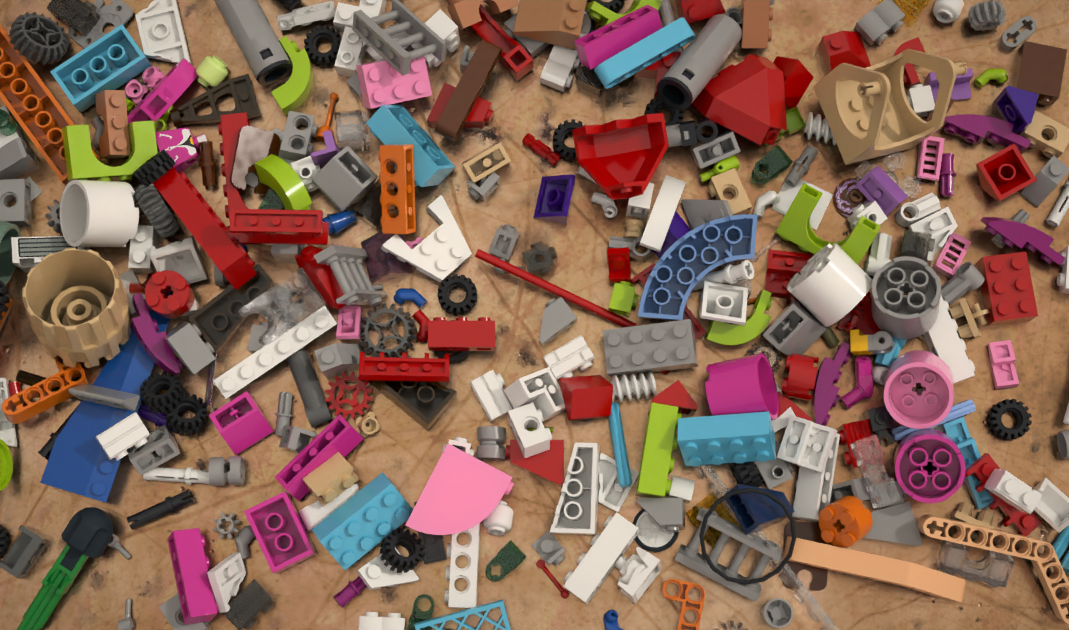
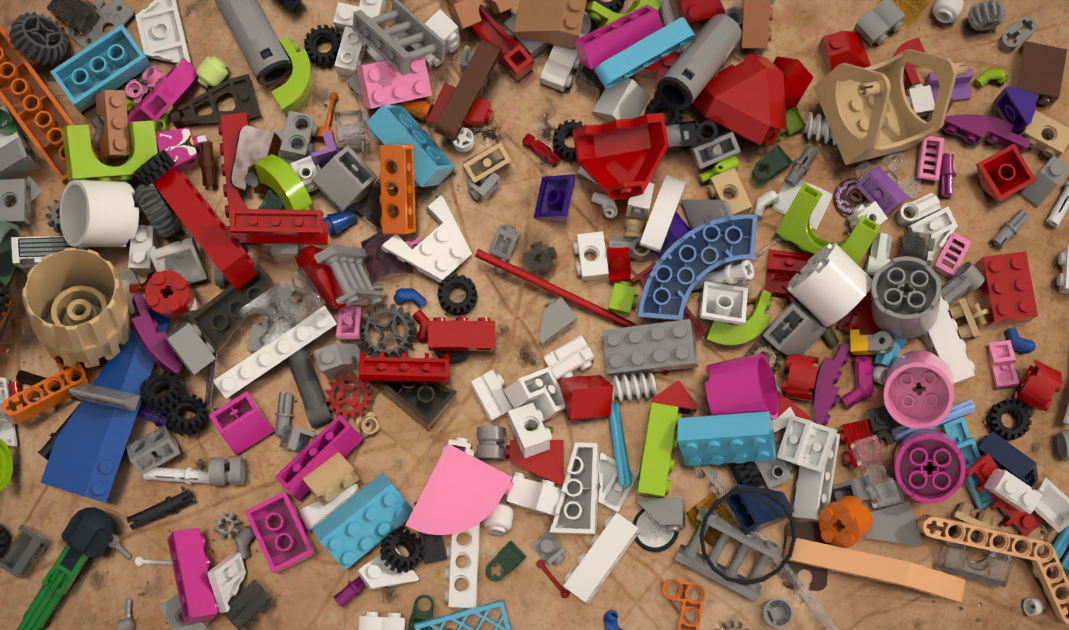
white brick [95,412,150,461] -> none
white hinge [277,1,336,31] -> none
white brick [615,547,663,605] -> none
white brick [667,475,695,503] -> none
magenta slope [980,217,1066,265] -> none
none -> white hinge [135,557,172,566]
none -> orange cone [401,100,434,122]
none -> white wheel [453,127,474,153]
none -> white brick [500,472,562,516]
none -> white brick [573,231,609,281]
none -> white slope [592,78,650,122]
none -> dark blue slope [978,431,1038,487]
none -> blue arm [1006,327,1036,354]
none -> red brick [1014,359,1064,412]
none -> white hinge [1023,597,1044,616]

